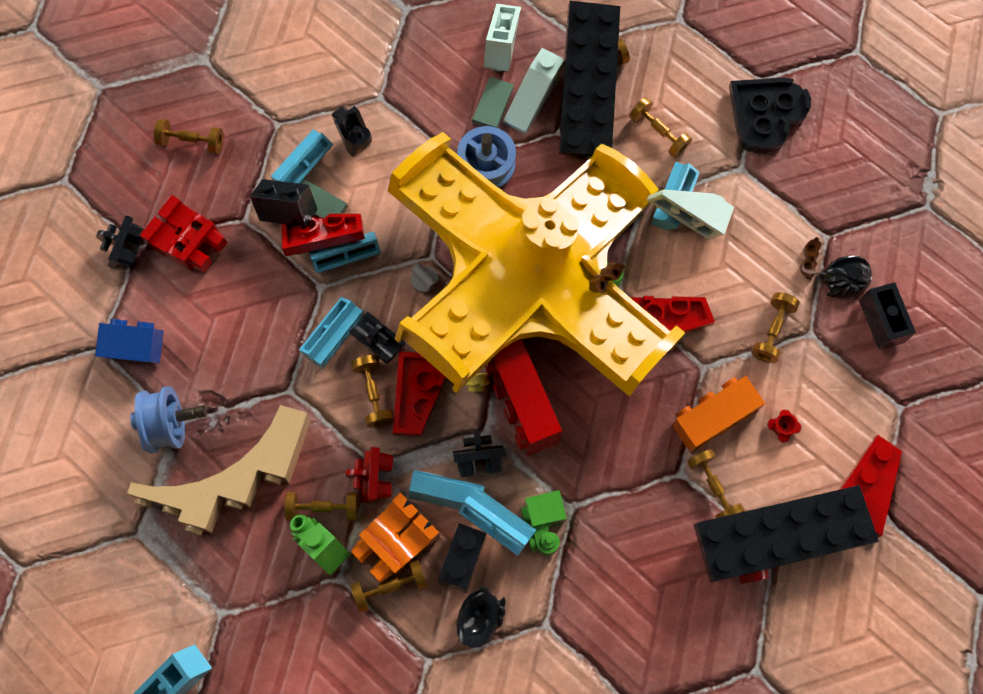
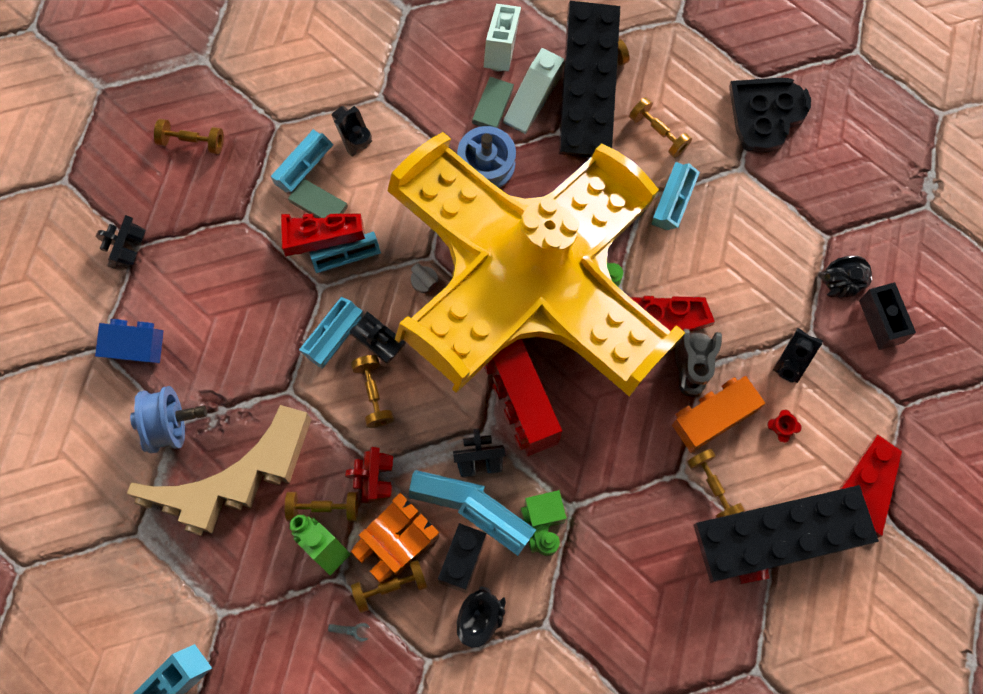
red hips [140,195,227,272] -> none
black brick [250,179,318,227] -> none
red wing [393,351,446,437] -> none
light yellow plate [464,373,490,392] -> none
reddish brown piece [589,262,625,293] -> none
light aqua slope [647,190,734,240] -> none
pearl gold wheel [751,292,800,363] -> none
reddish brown piece [799,237,821,279] -> none
none -> clear light blue hand [328,623,370,642]
none -> dark grey piece [675,329,722,397]
none -> black hips [773,328,823,383]

